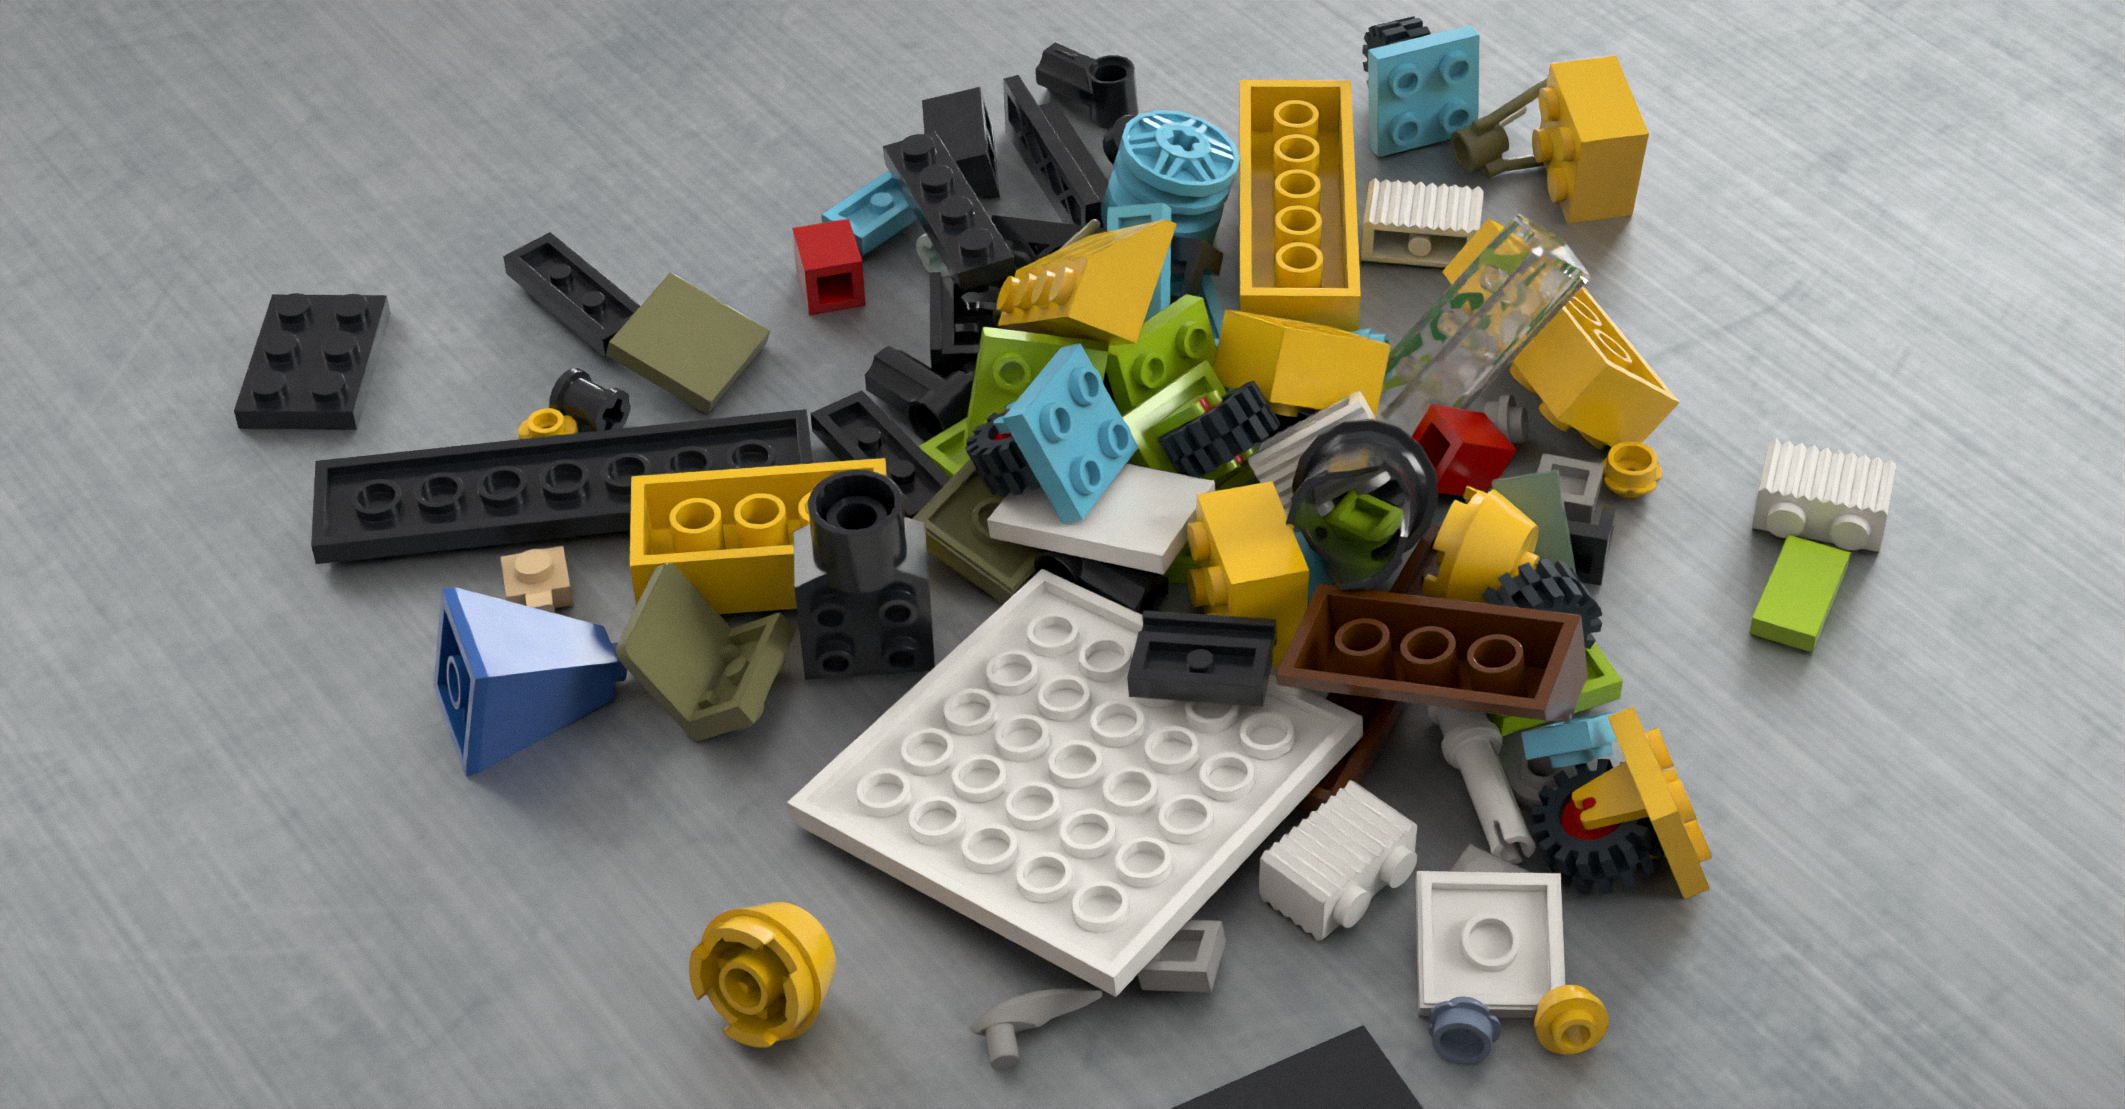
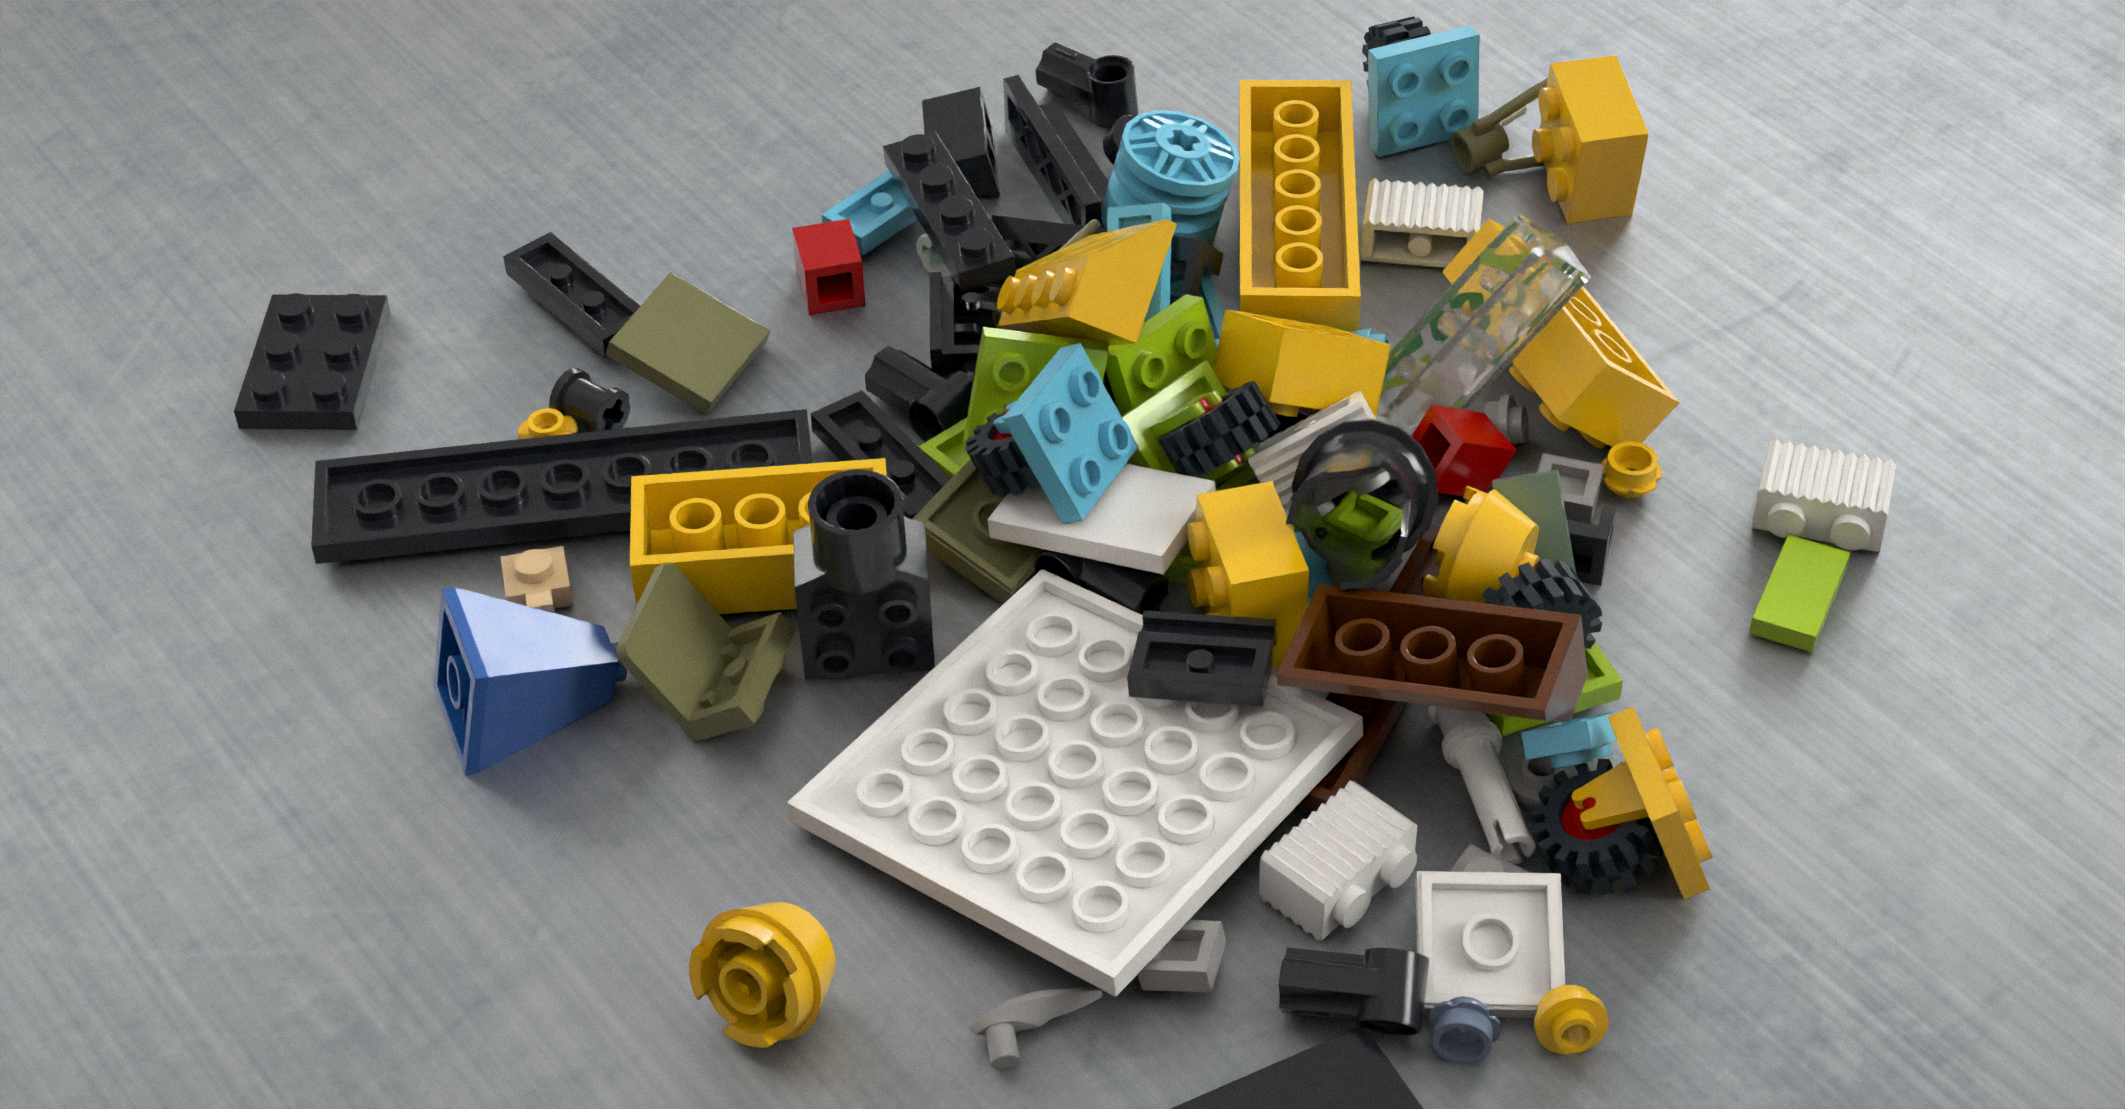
none -> black piece [1279,947,1429,1035]

